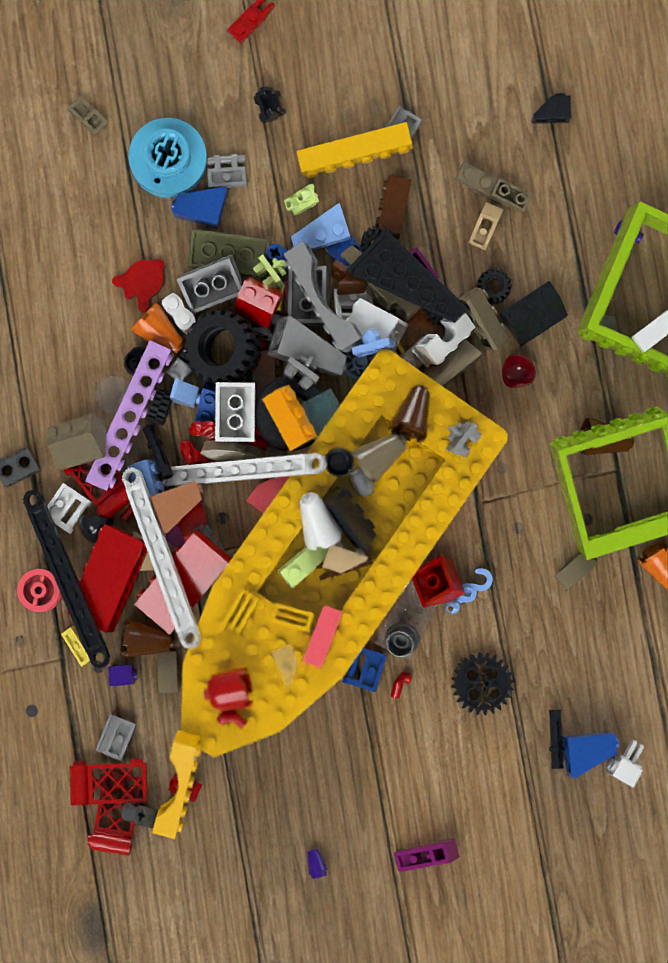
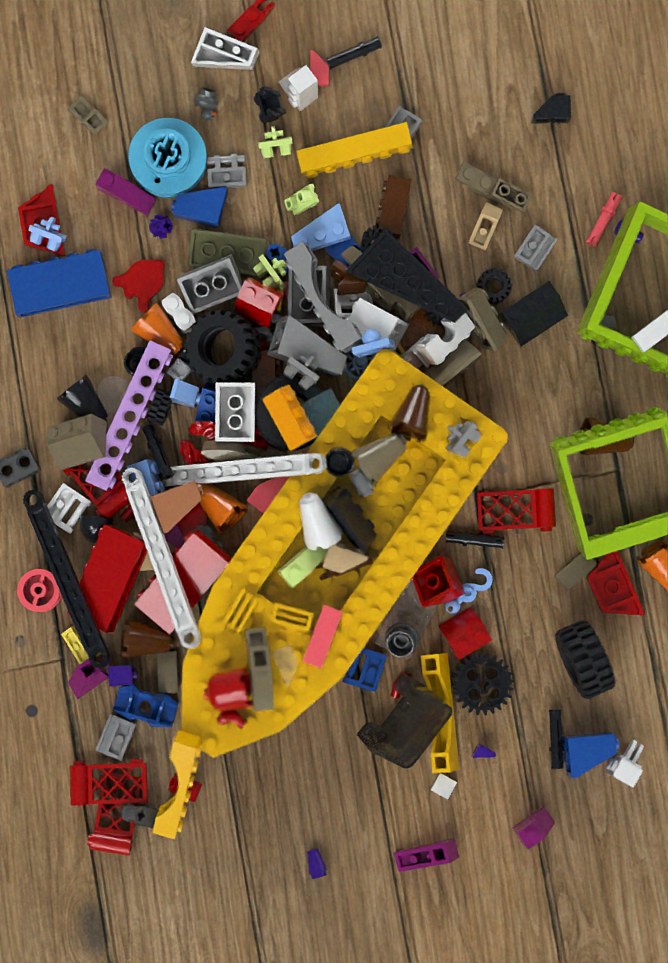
dark red helmet [502,354,536,388] -> none
none -> blue brick [7,249,112,318]
none -> red wing [18,184,66,256]
none -> light blue hips [28,217,67,251]
none -> black cone [57,375,108,422]
none -> magenta slope [68,659,109,699]
none -> magenta slope [95,168,156,216]
none -> blue piece [113,684,178,727]
none -> dark purple gear [149,214,173,239]
none -> white wedge [191,27,259,70]
none -> dark grey animal [194,87,218,121]
none -> orange cone [199,483,247,534]
none -> dark tan slope [245,628,274,712]
none -> yellowish green hips [258,126,293,158]
none -> white wedge [278,65,318,111]
none -> coral tile [310,50,329,86]
none -> black pin [326,37,382,70]
none -> clear smoke windscreen [356,673,452,769]
none -> yellow arch [421,653,460,773]
none -> white tile [430,773,457,800]
none -> red slope [438,607,492,660]
none -> black pin [445,530,504,549]
none -> dark purple slope [471,744,496,758]
none -> red piece [477,488,556,535]
none -> magenta slope [512,806,555,850]
none -> light grey plate [514,225,558,272]
none -> black tyre [555,620,616,699]
none -> coral pin [586,192,623,248]
none -> red wing [586,551,645,616]

